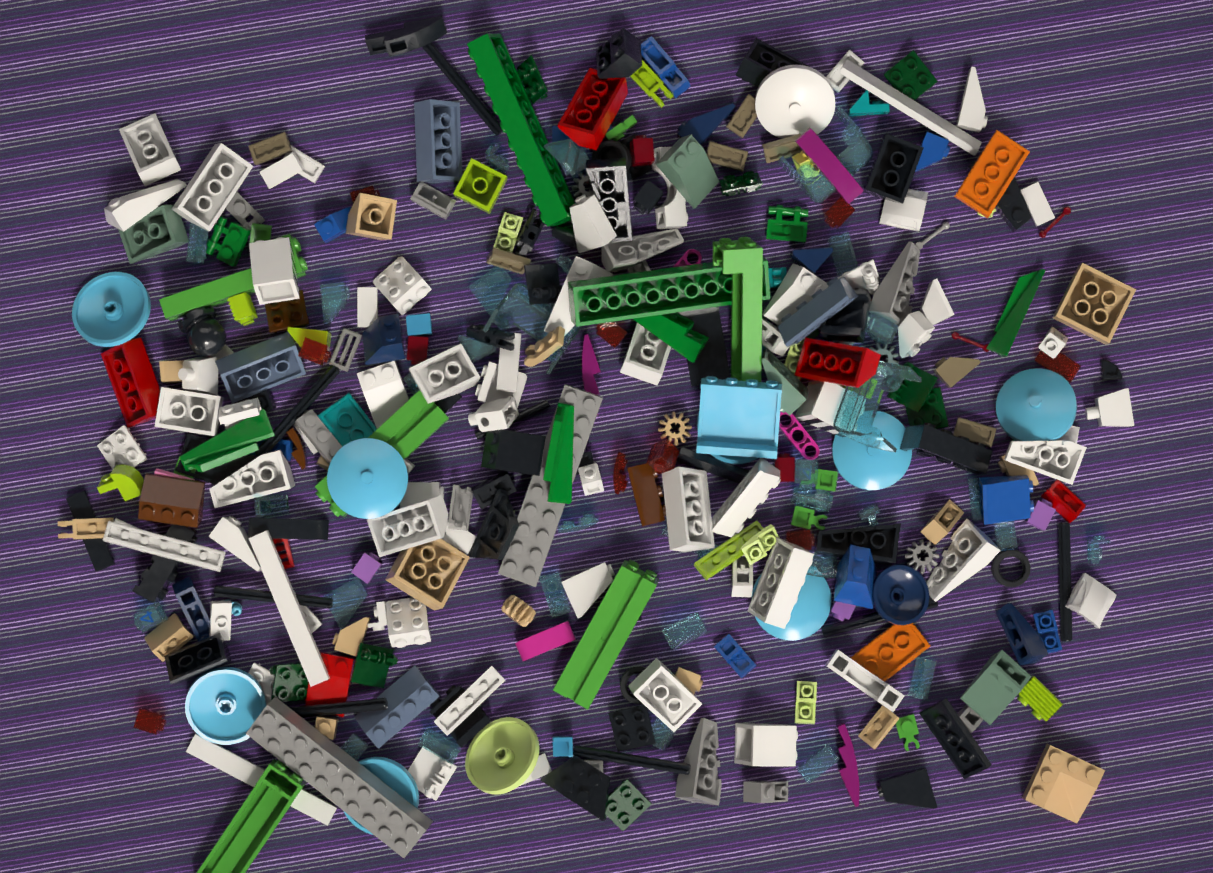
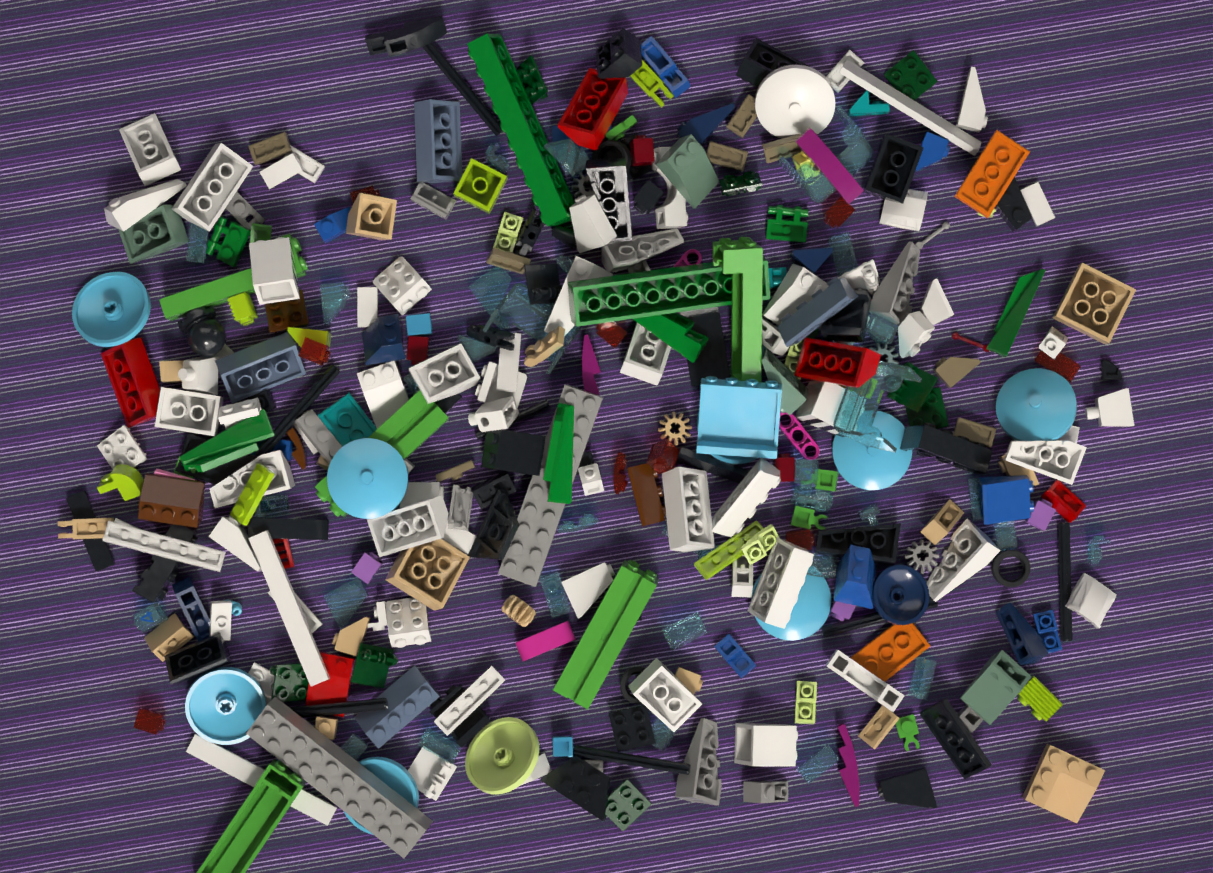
black axle [214,585,333,609] -> none
light grey tile [329,328,362,372] -> none
dark red hinge [1039,207,1071,238] -> none
none -> lime plate [230,463,275,526]
none -> dark tan plate [435,460,476,482]

